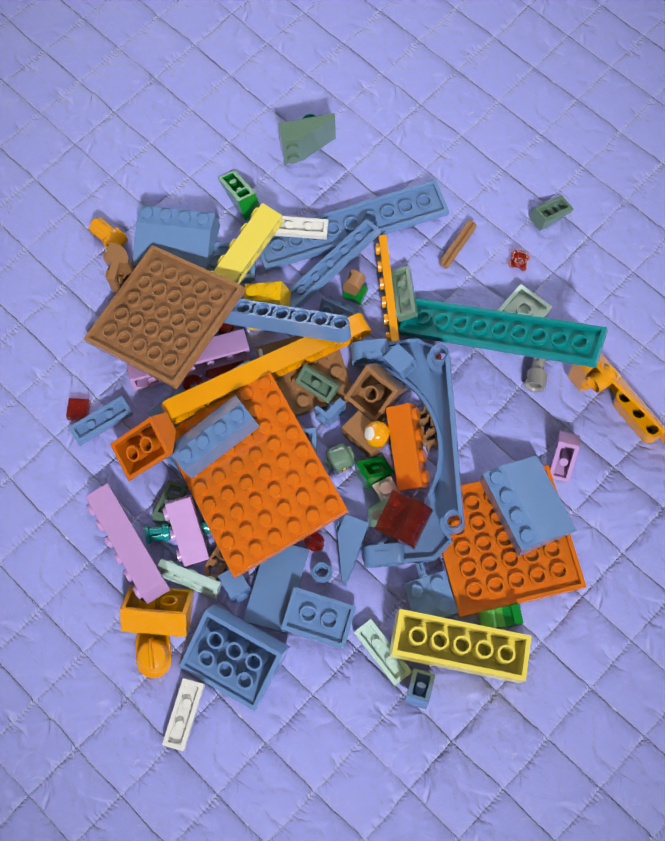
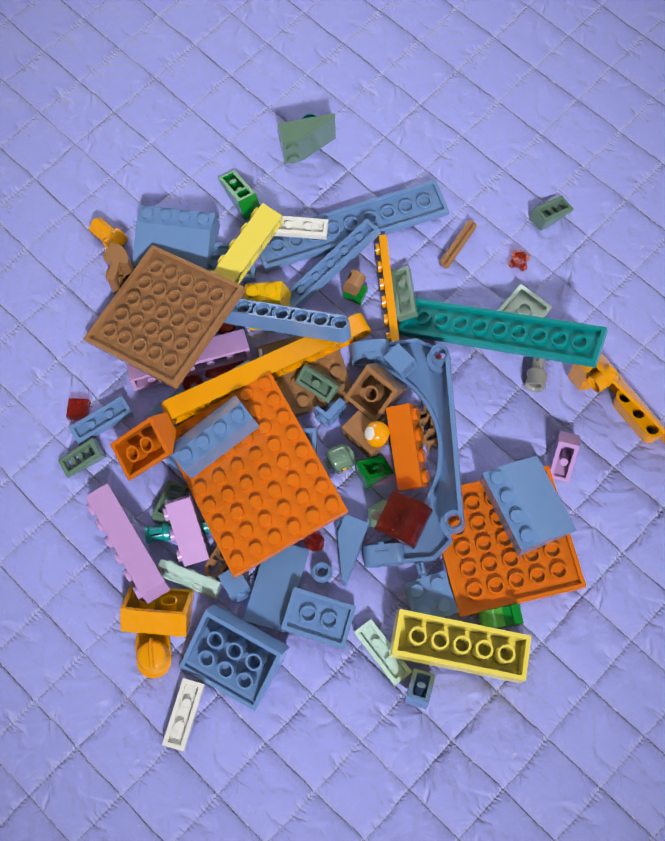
medium blue hinge [319,296,361,318] -> none
white plate [372,476,401,507] -> none
none -> sand green slope [58,438,107,478]

